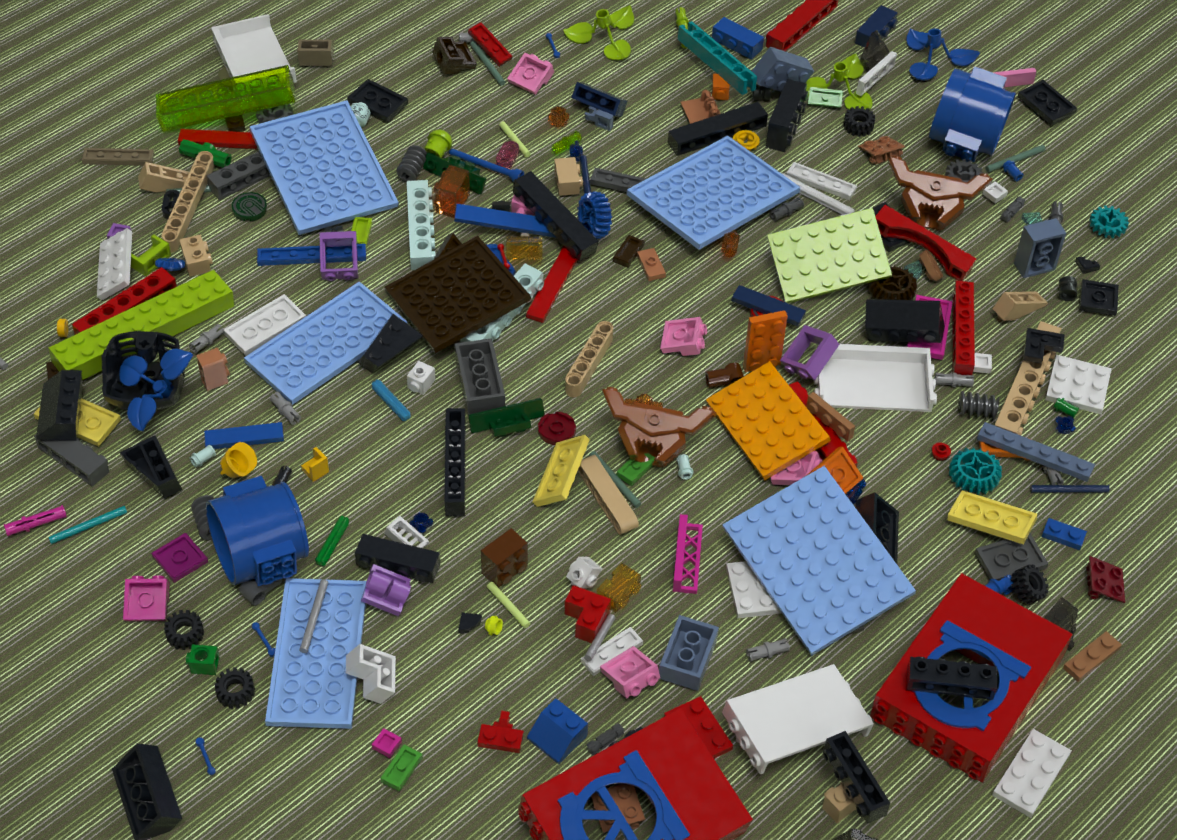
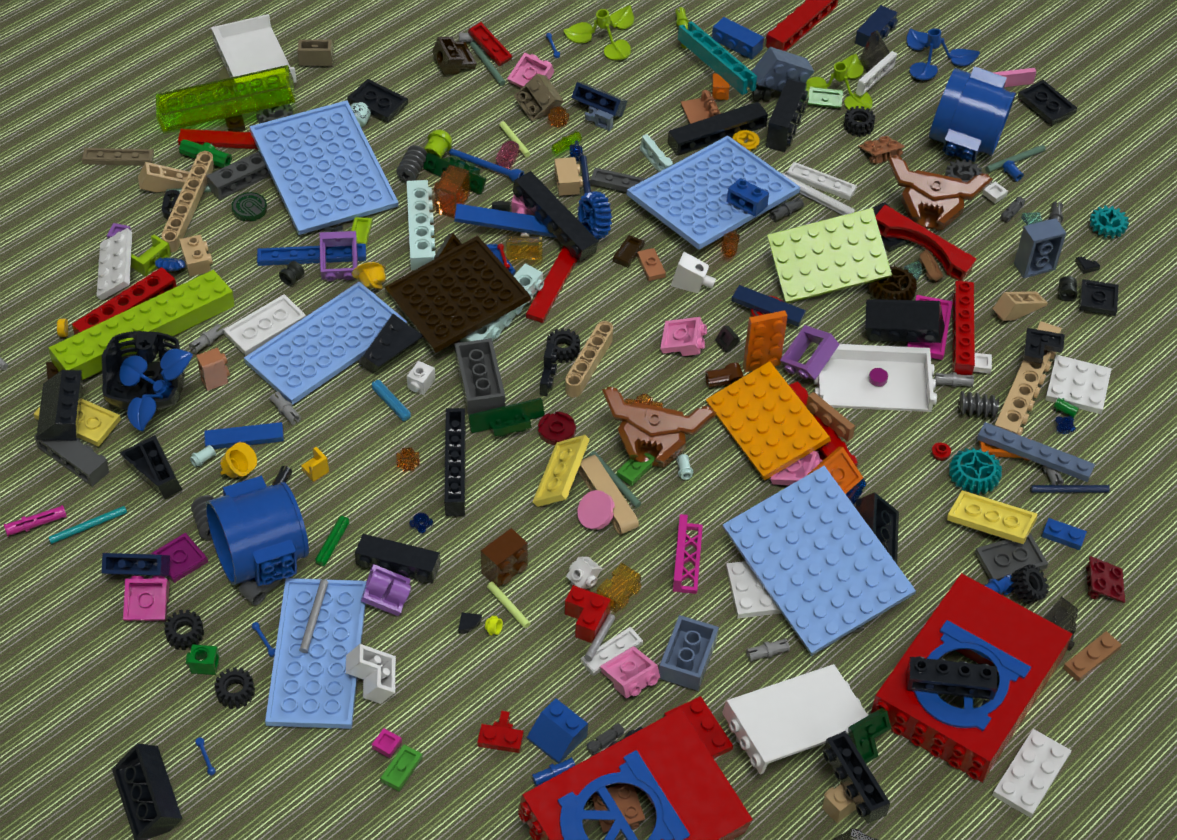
white slope [384,516,429,548] -> none
none -> dark blue brick [101,553,170,576]
none -> pearl dark grey wheel [279,261,304,286]
none -> yellow piece [351,262,386,290]
none -> clear orange gear [396,447,420,471]
none -> dark tan slope [514,74,565,122]
none -> blue pin [532,757,575,787]
none -> black plate [540,343,558,396]
none -> black tyre [547,328,580,363]
none -> bright pink tile [577,490,615,530]
none -> light aqua hinge [640,134,673,172]
none -> white torso [671,252,716,293]
none -> pearl dark grey tile [715,326,741,352]
none -> blue brick [726,178,769,217]
none -> dark green plate [848,708,891,763]
none -> magenta tile [869,368,888,386]

